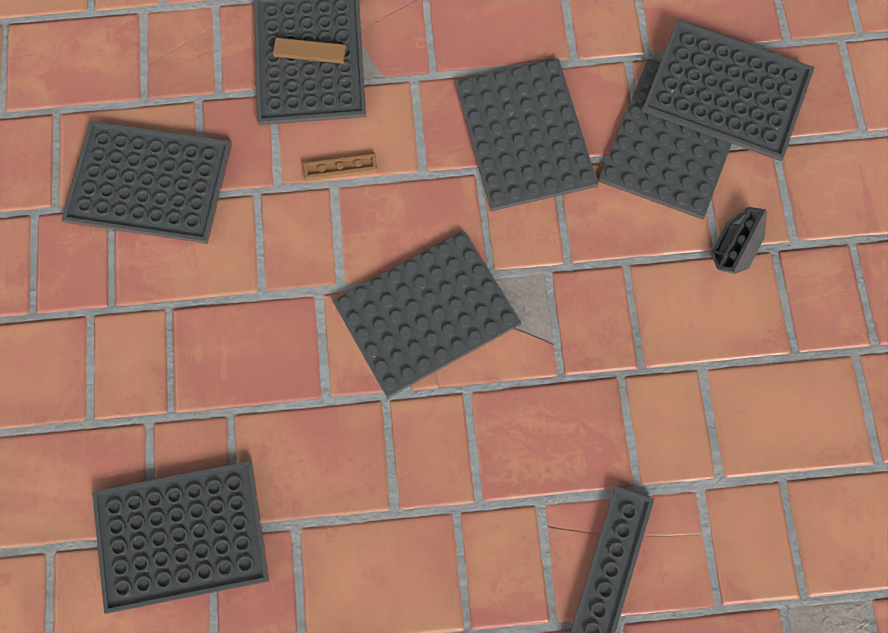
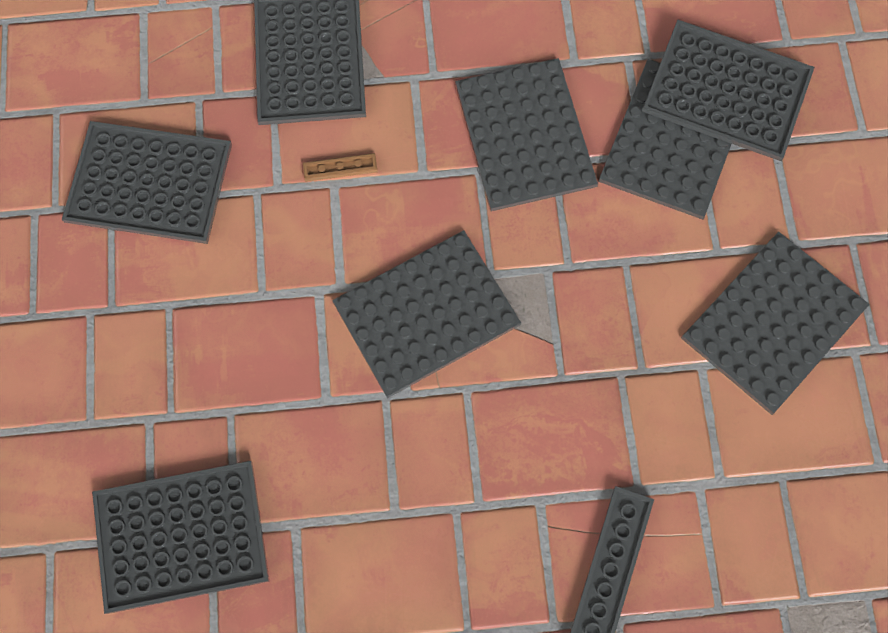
medium nougat tile [273,38,347,64] -> none
dark grey wedge [711,207,767,274] -> none
none -> dark grey plate [681,232,870,415]

